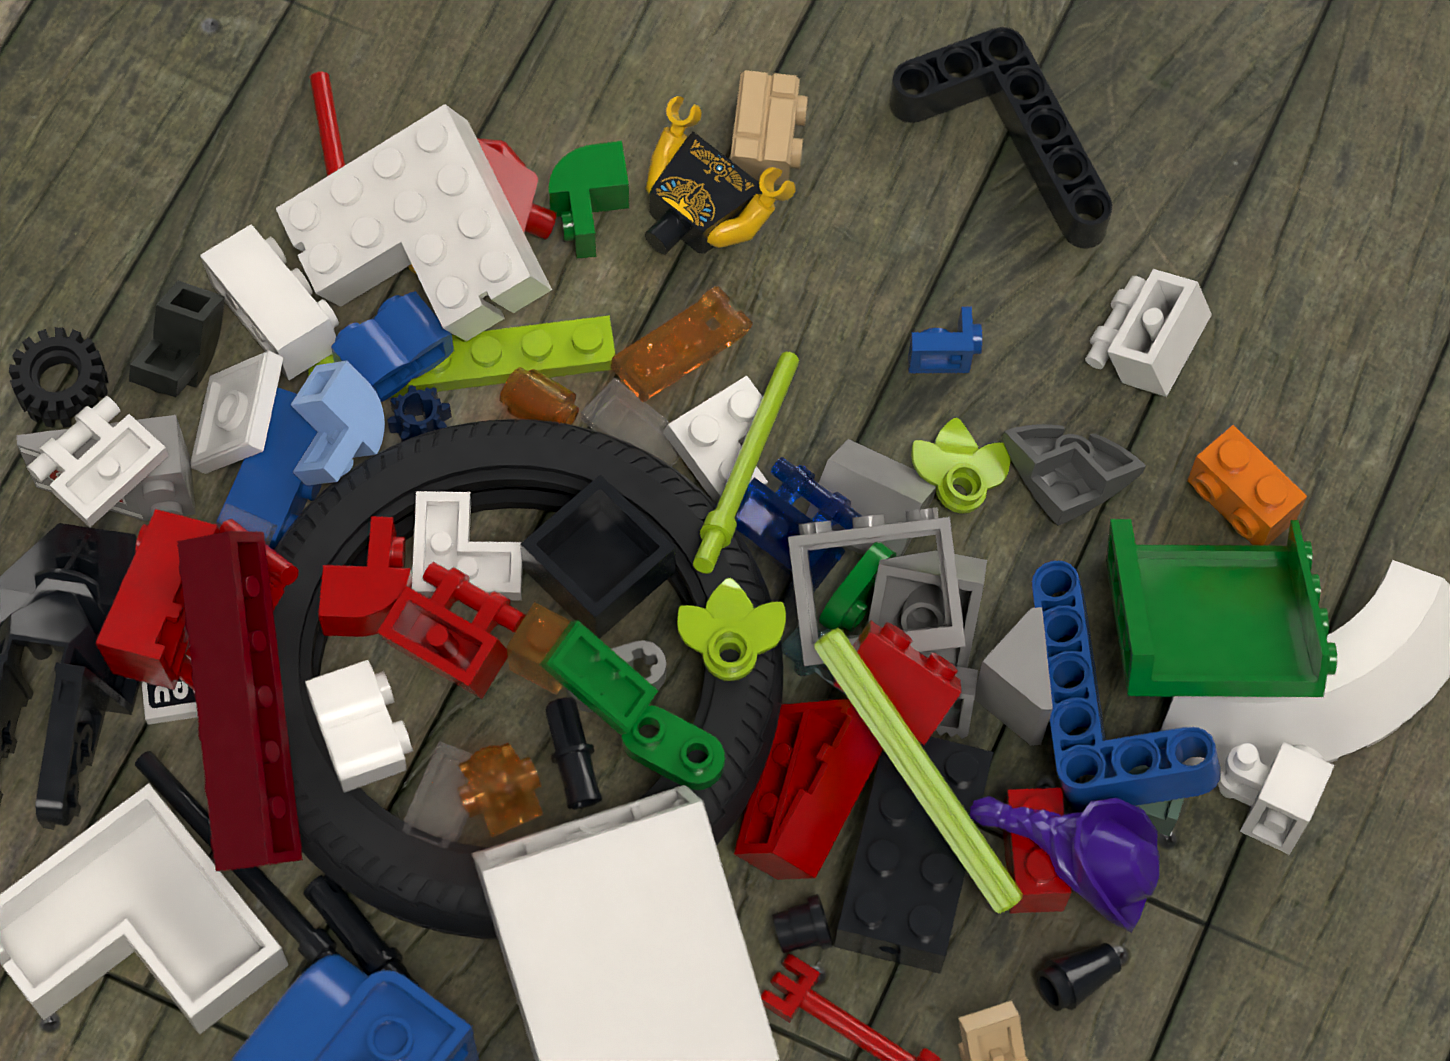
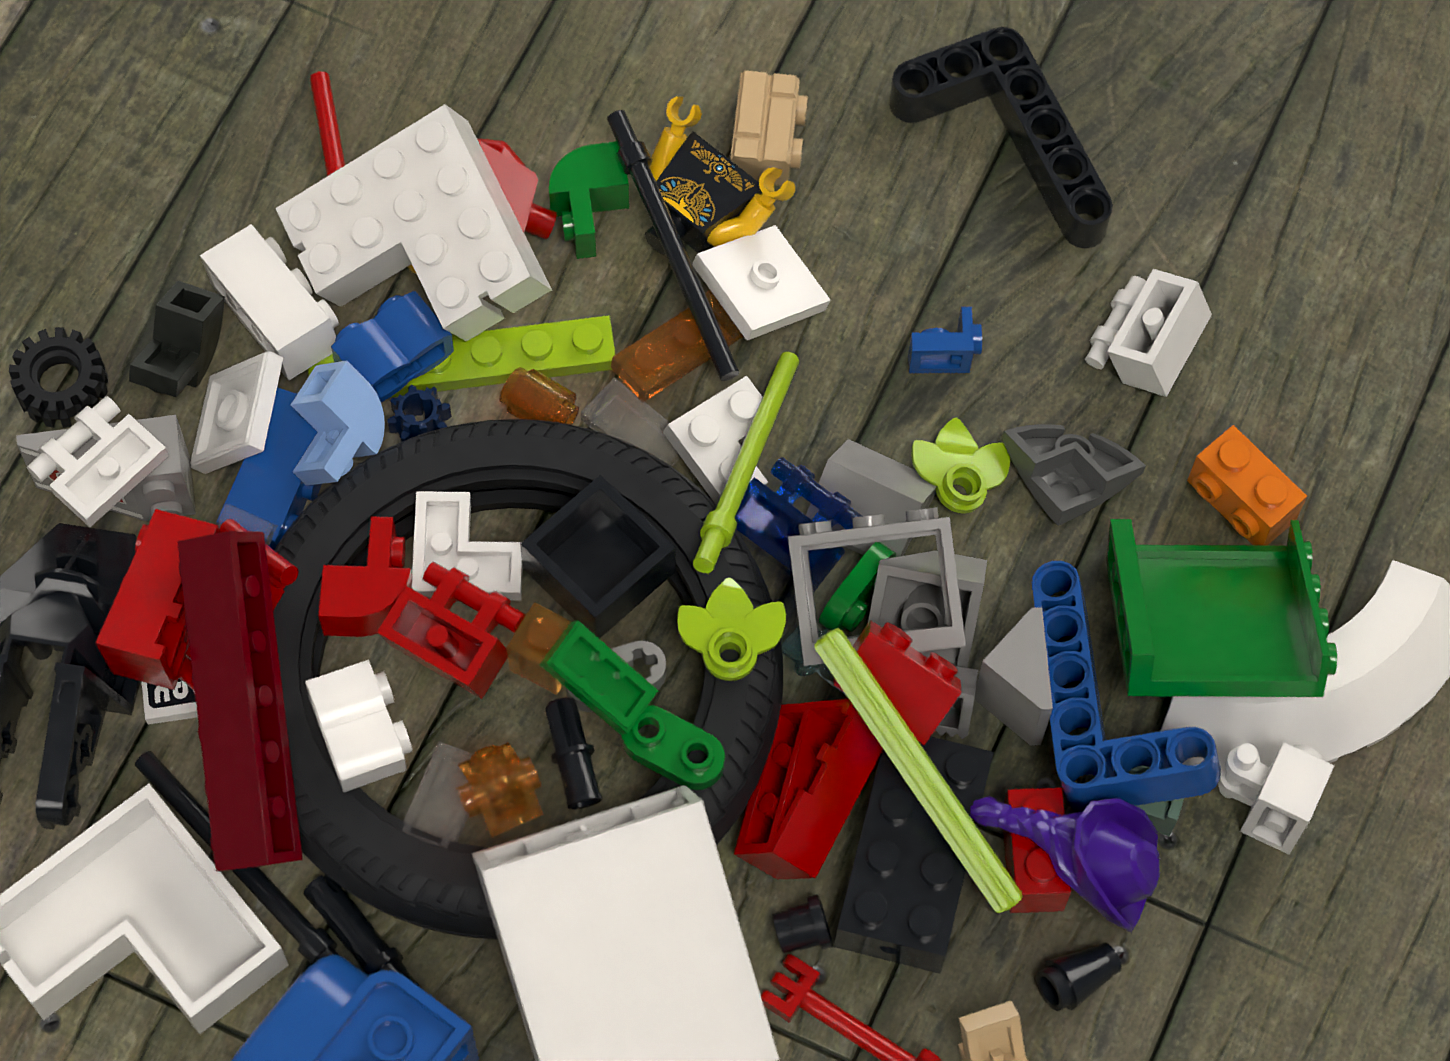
none -> black bar [607,110,740,381]
none -> white plate [692,225,831,341]

